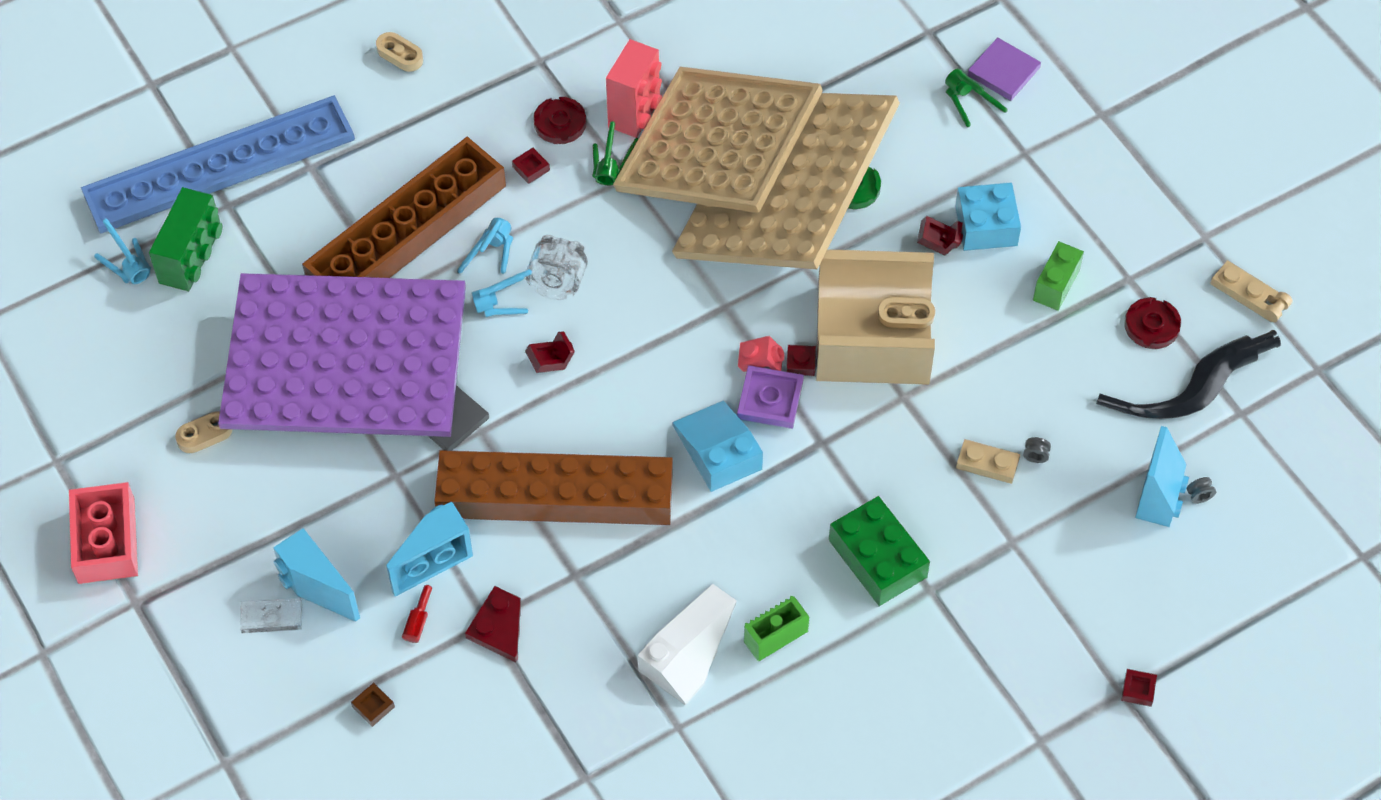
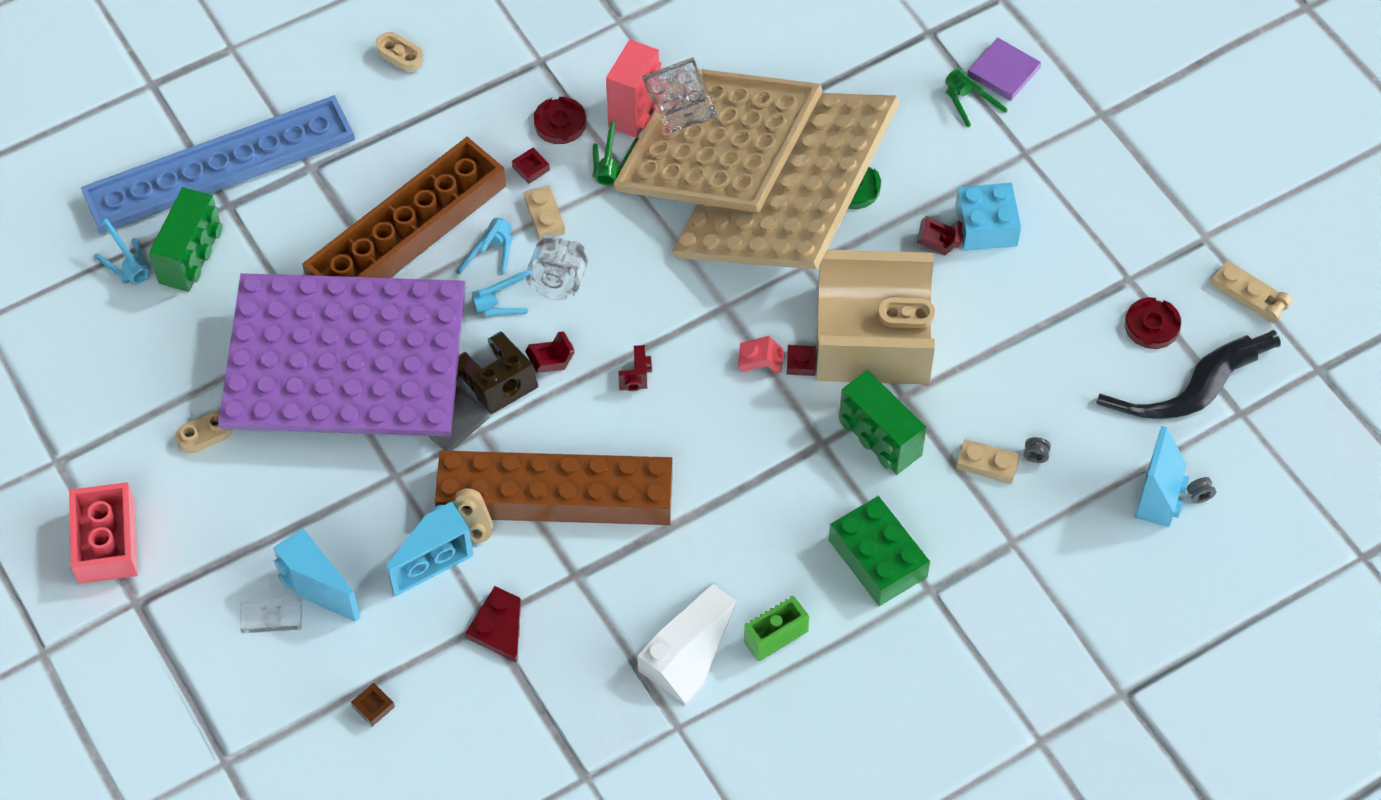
red axle [402,585,432,643] -> none
medium azure slope [672,400,763,492] -> none
medium lavender plate [737,365,804,429] -> none
bright green brick [1033,241,1084,311] -> none
dark red plate [1121,669,1157,707] -> none
none -> tan plate [453,489,493,543]
none -> dark brown brick [457,331,539,415]
none -> tan plate [523,185,566,241]
none -> dark red bracket [618,345,652,391]
none -> clear slope [642,57,718,134]
none -> green brick [839,370,926,475]

